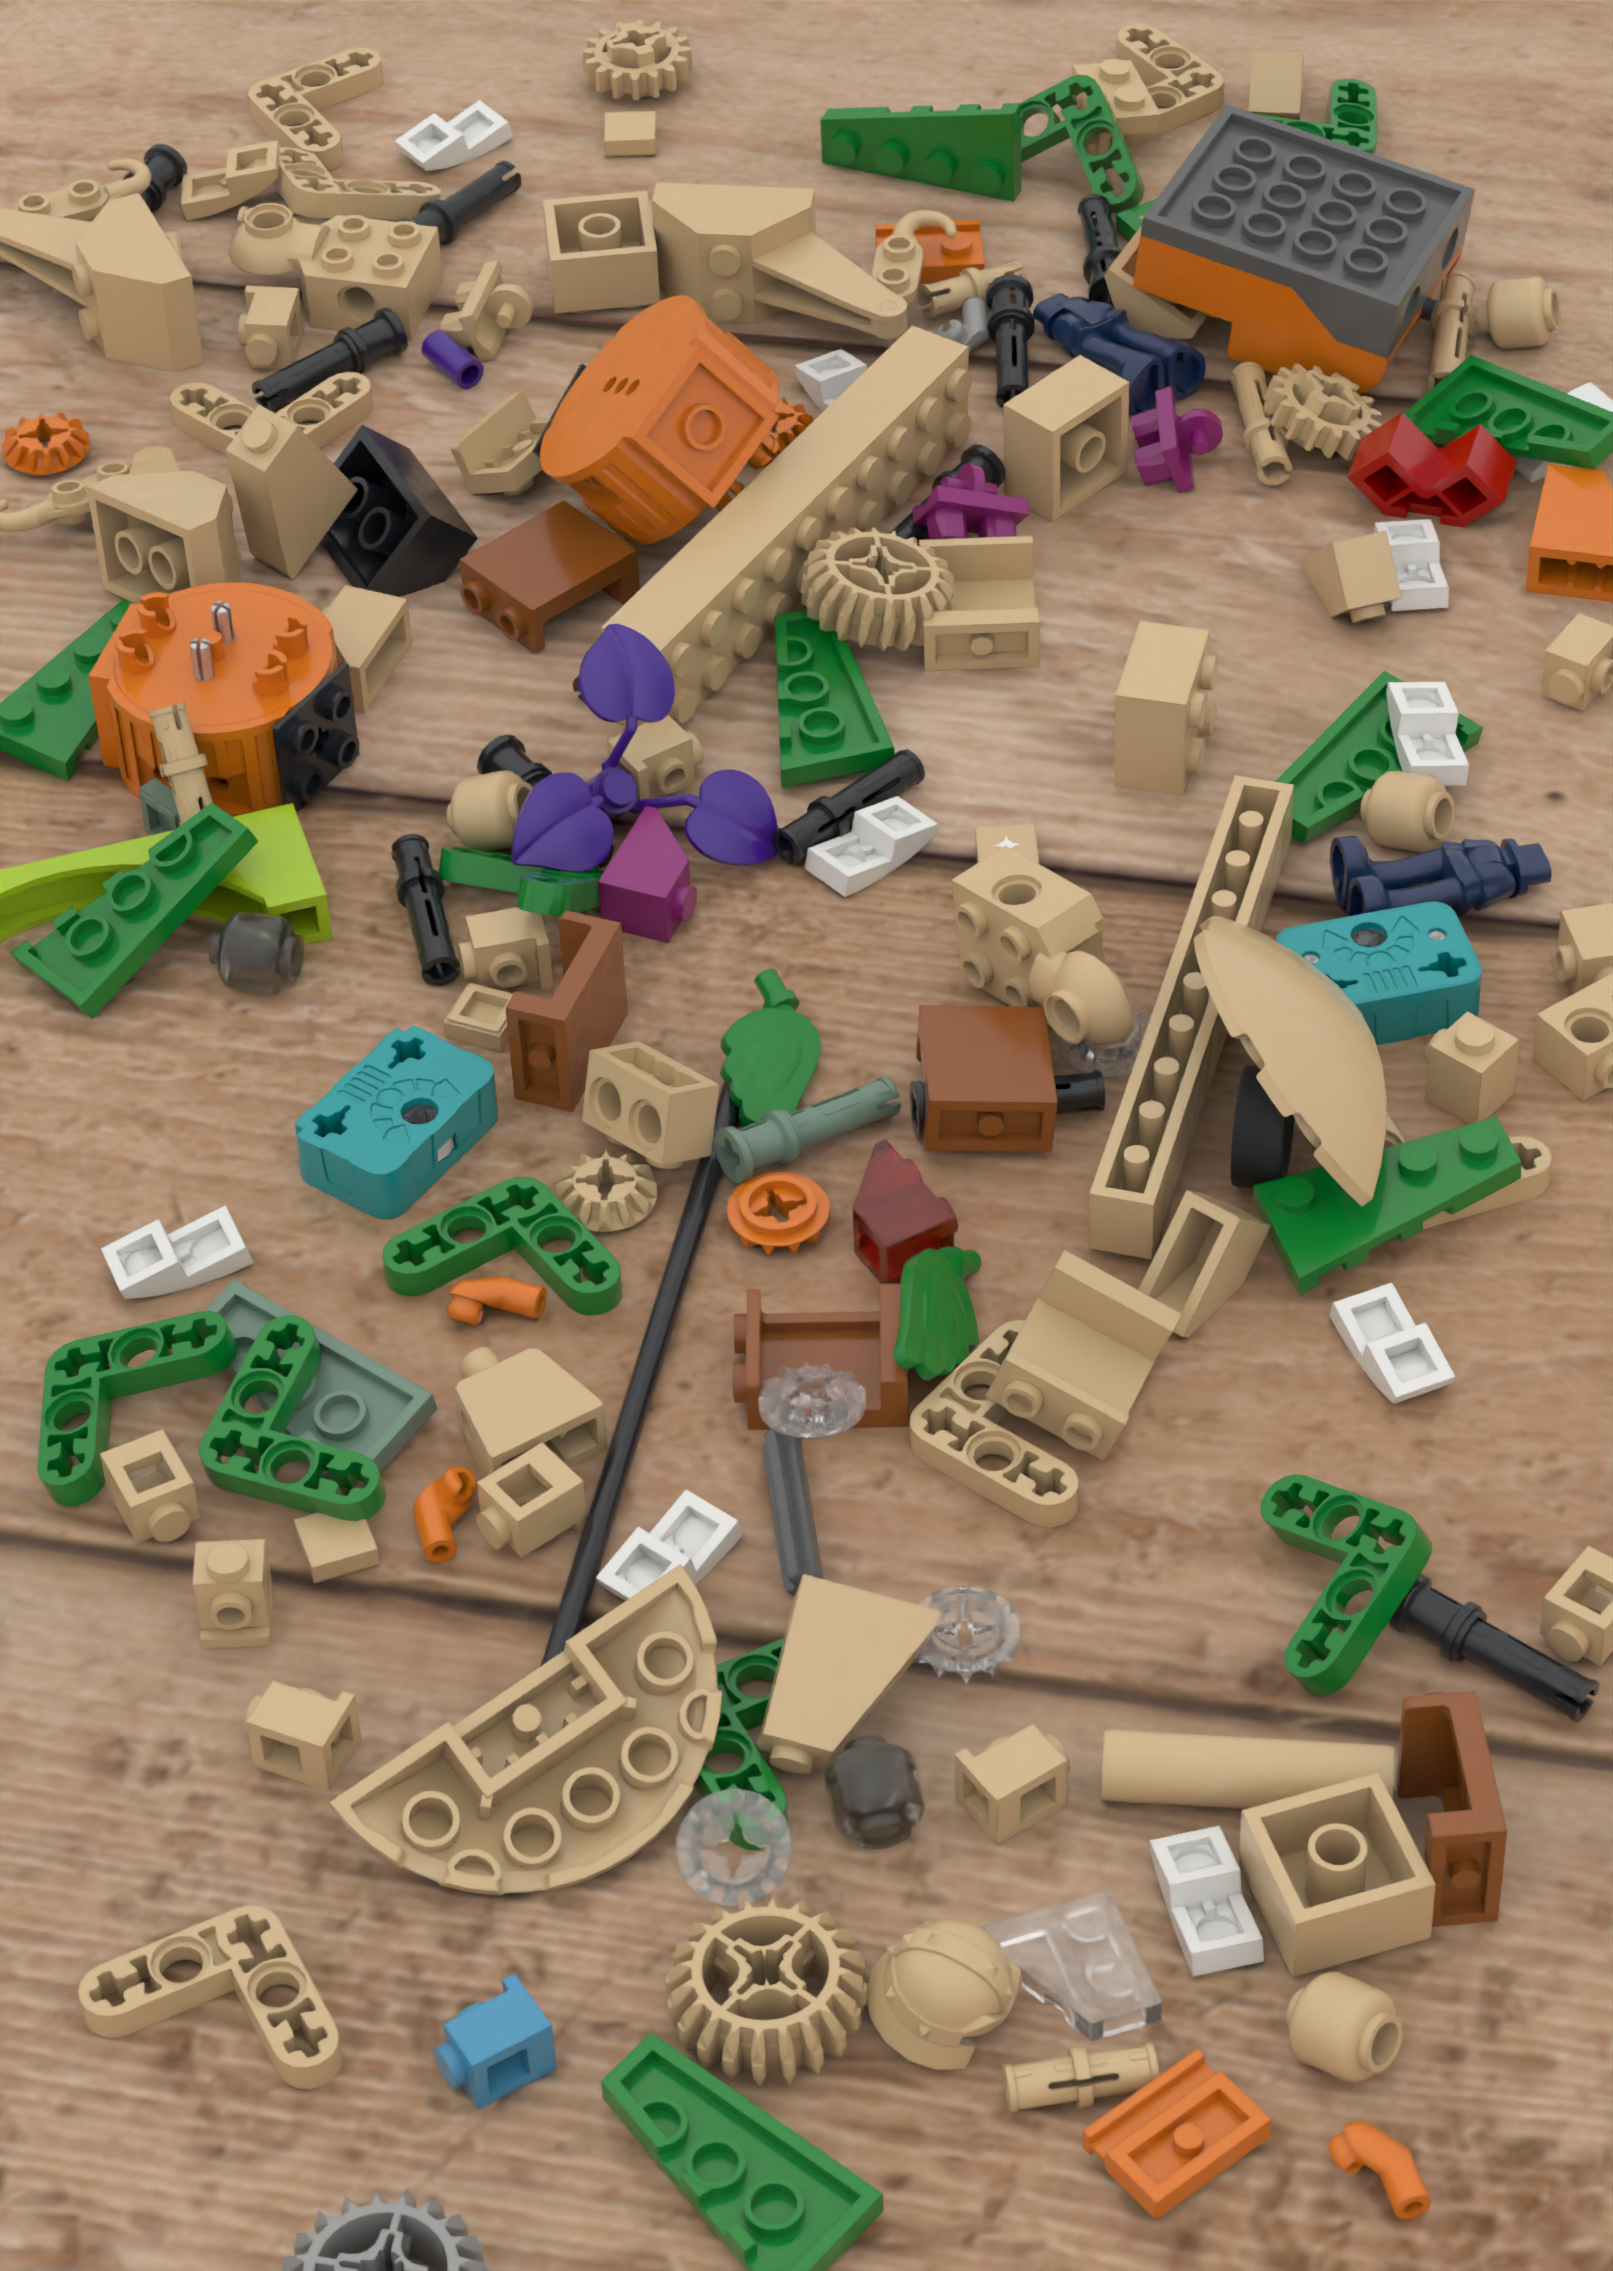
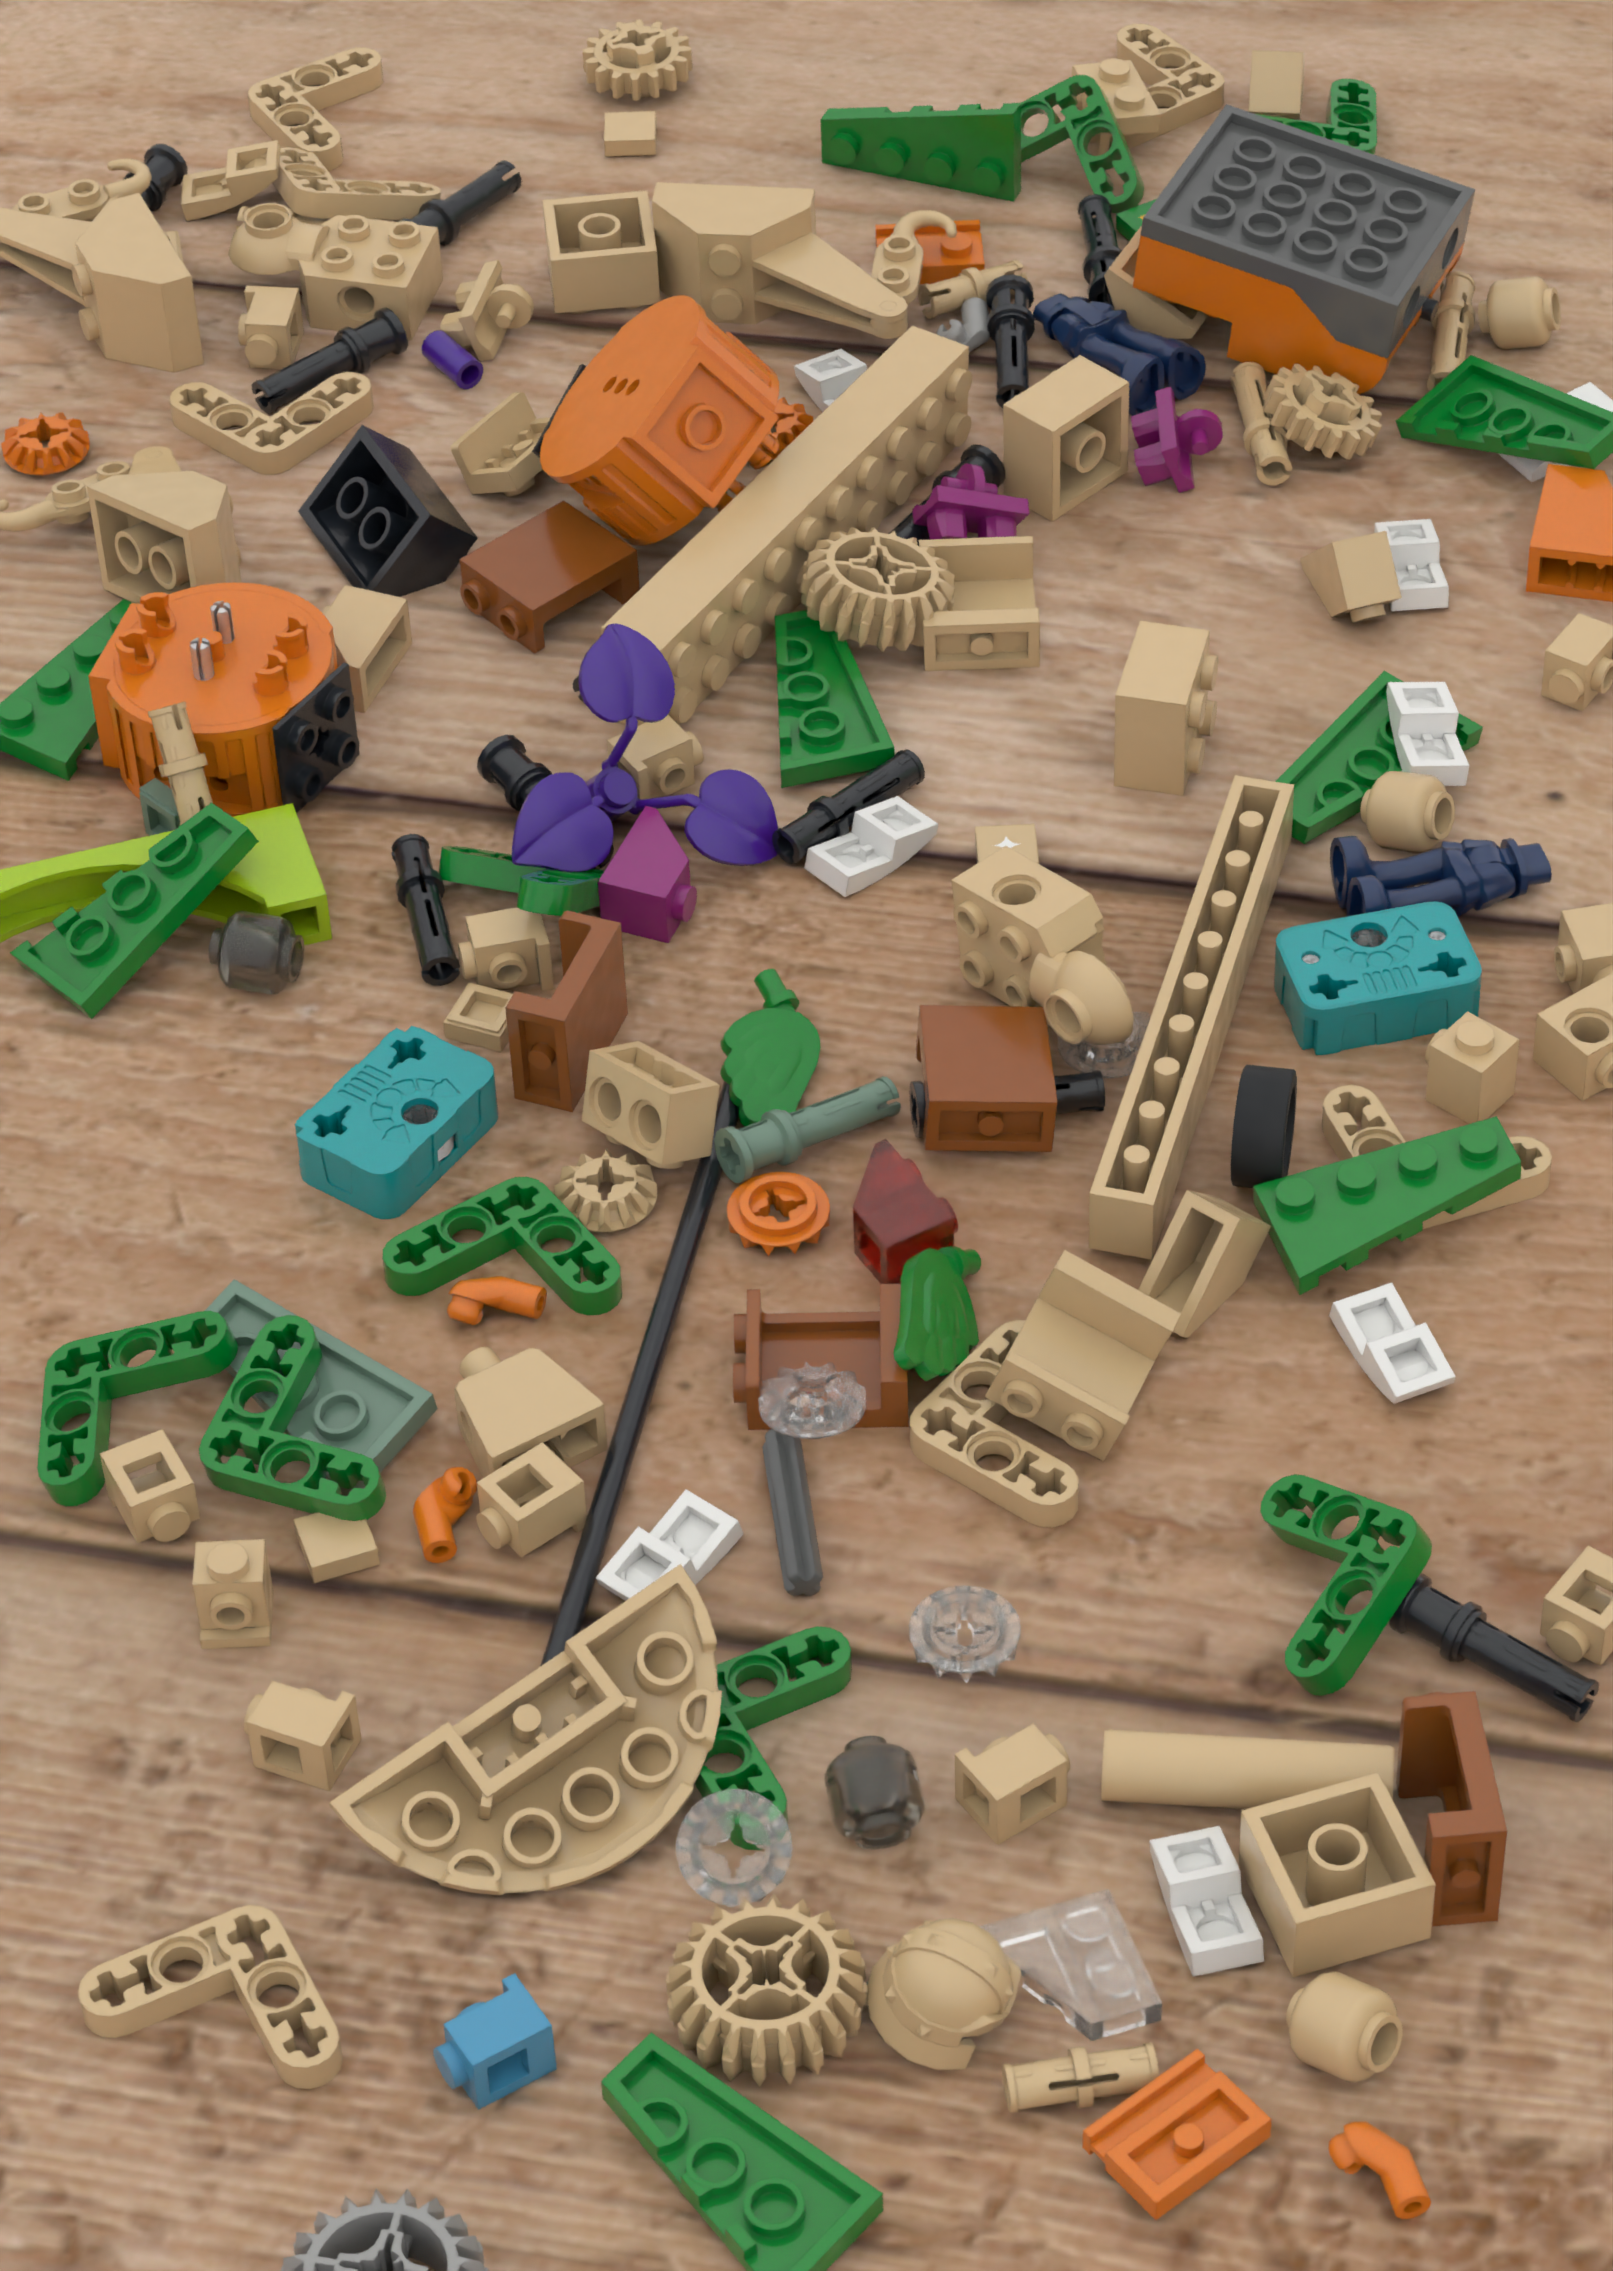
white slope [101,1205,254,1299] -> none
tan slope [226,404,358,579] -> none
white slope [394,100,514,171] -> none
tan head [447,770,533,851] -> none
tan slope [757,1574,940,1774] -> none
tan brick [1194,916,1387,1207] -> none
red brick [1347,412,1517,527] -> none

